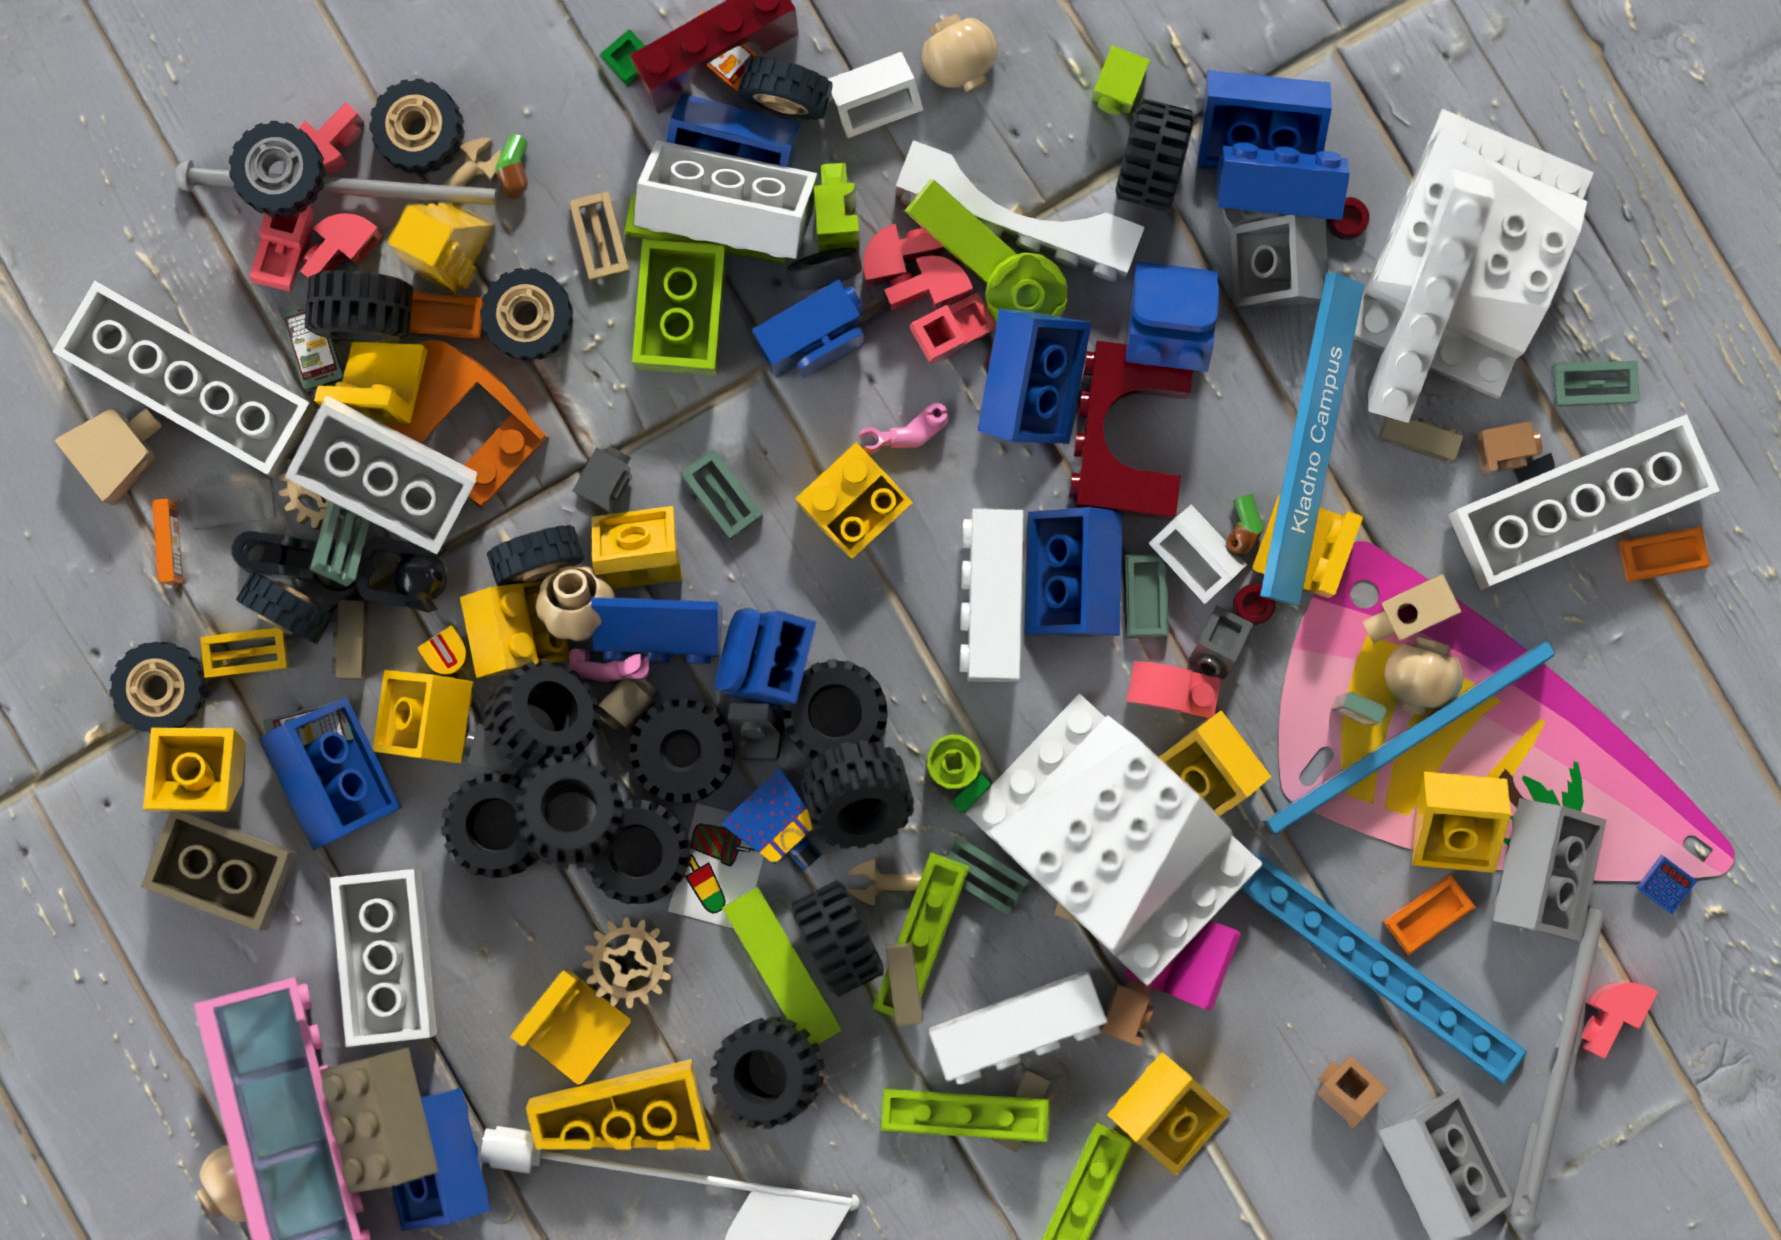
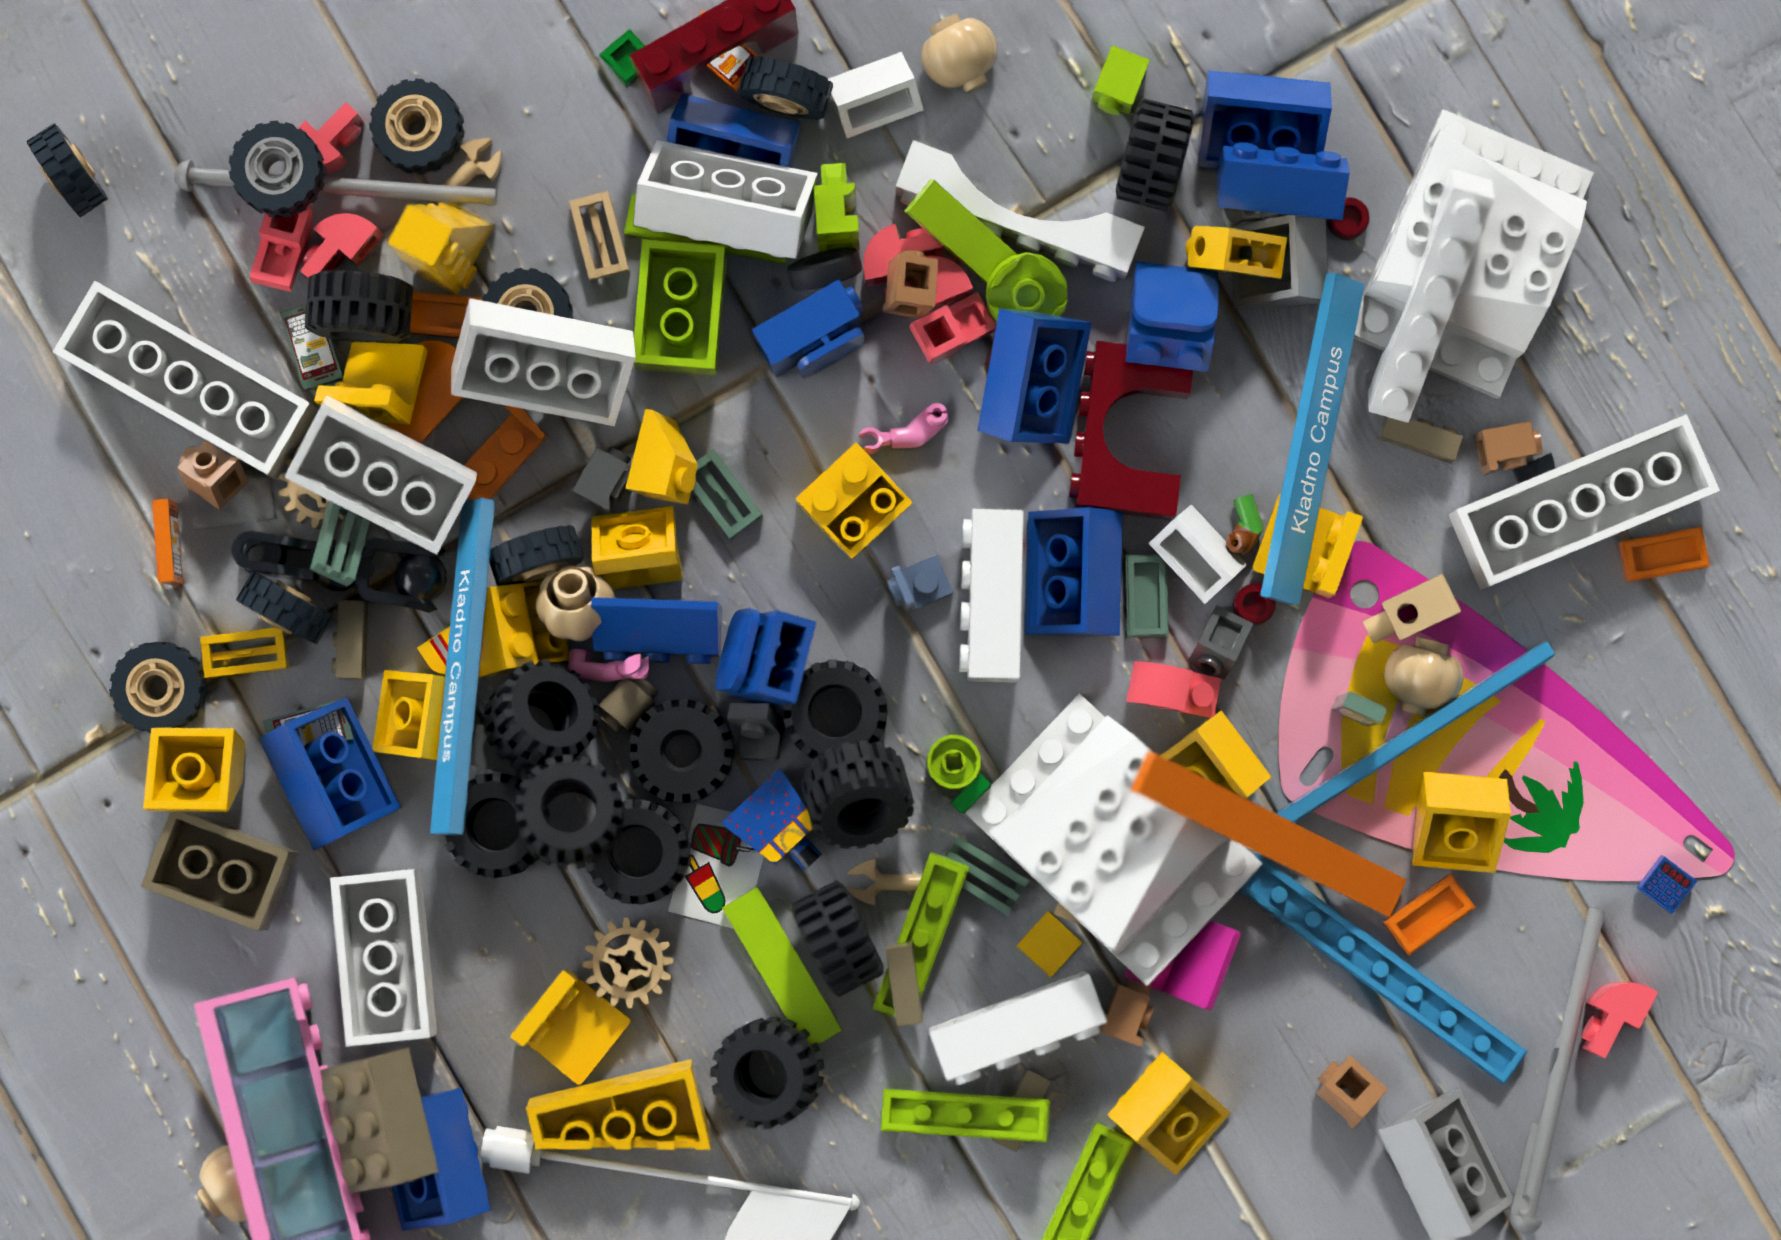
tan torso [54,407,163,506] -> none
arm [496,135,528,199] -> none
light grey slope [1493,798,1607,941] -> none
sand green tile [1552,361,1640,407] -> none
none -> black wheel [26,123,108,218]
none -> medium nougat brick [177,440,248,510]
none -> dark azure tile [430,498,495,835]
none -> white brick [451,298,635,426]
none -> yellow slope [625,409,698,505]
none -> medium nougat brick [883,250,938,318]
none -> sand blue bracket [887,555,953,613]
none -> yellow sticker [1016,911,1082,977]
none -> orange tile [1130,751,1407,917]
none -> yellow torso [1185,225,1287,279]

